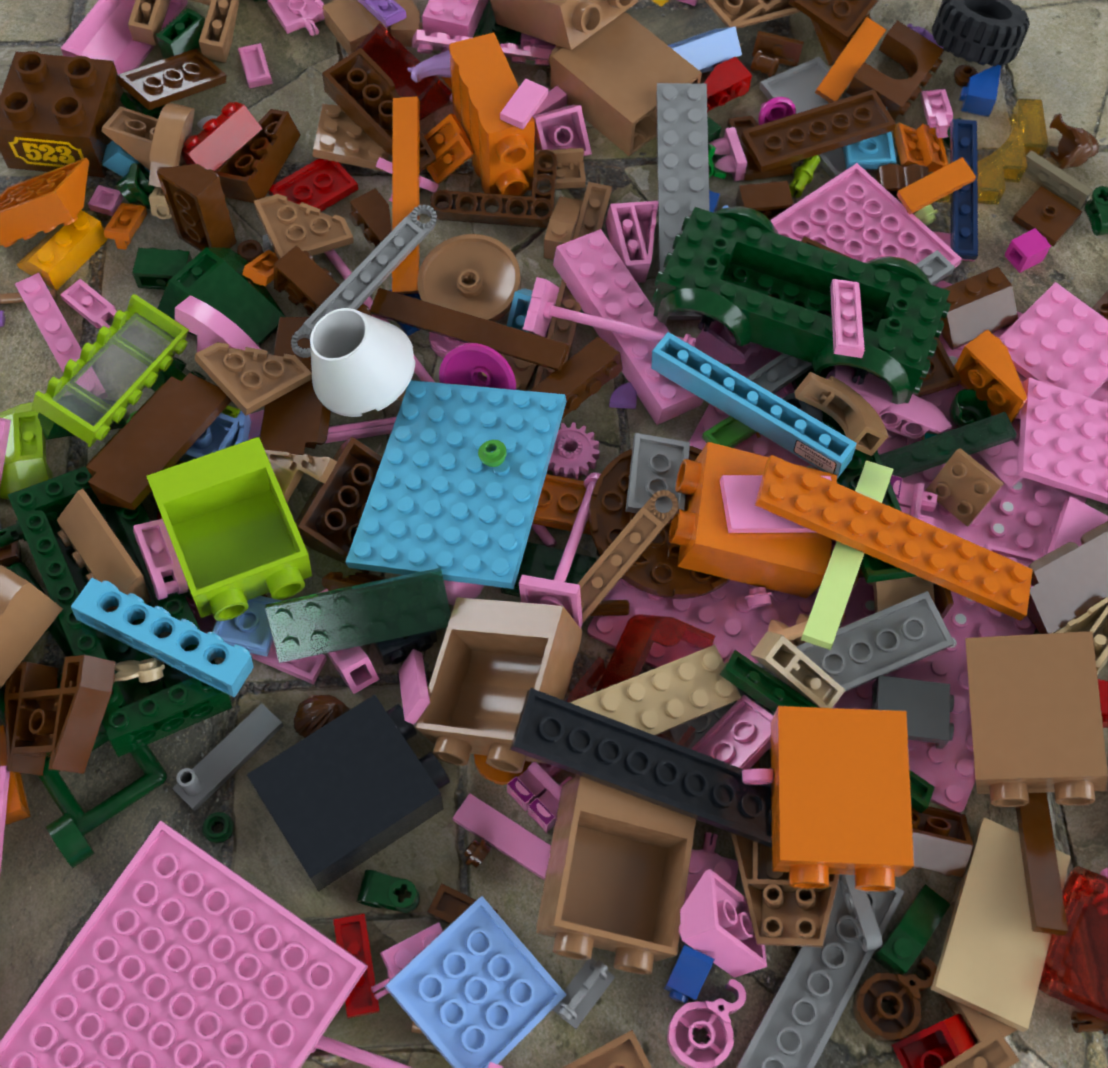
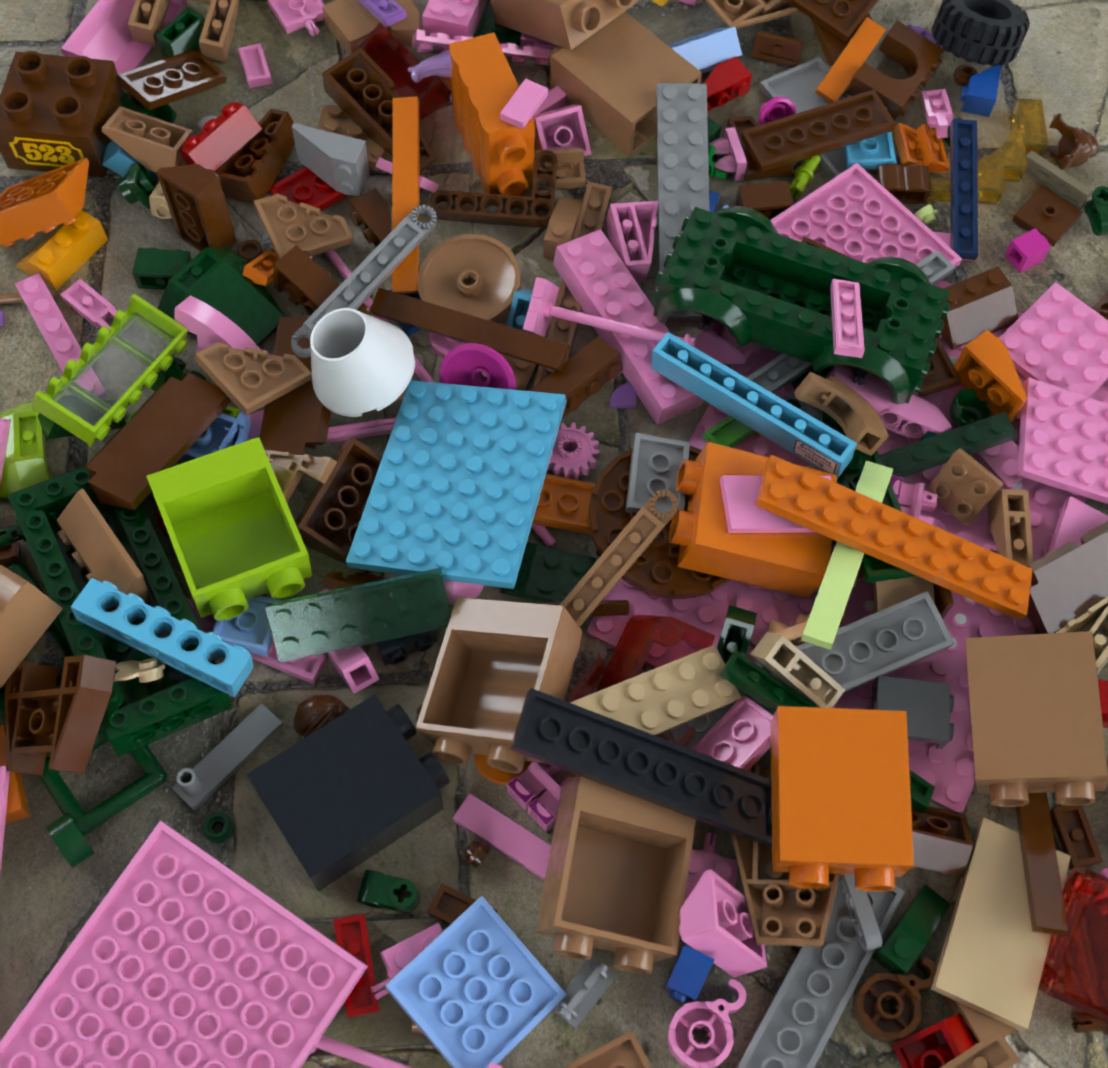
bright pink plate [88,185,124,216] -> none
orange hinge [104,203,147,250] -> none
bright pink plate [133,519,188,600] -> none
medium nougat arch [148,103,195,188] -> none
bright pink tile [398,649,430,724] -> none
orange slope [424,113,474,184] -> none
bright green plate [478,440,507,467] -> none
bright pink tile [519,473,601,628] -> none
bright pink tile [742,769,774,785] -> none
bright pink plate [744,587,773,608] -> none
reddish brown bush [750,50,781,78] -> none
orange tile [897,157,976,215] -> none
none -> light grey slope [292,123,370,197]
none -> dark green slope [717,605,757,664]
none -> medium nougat slope [987,489,1034,567]
none -> reddish brown plate [1050,805,1103,870]

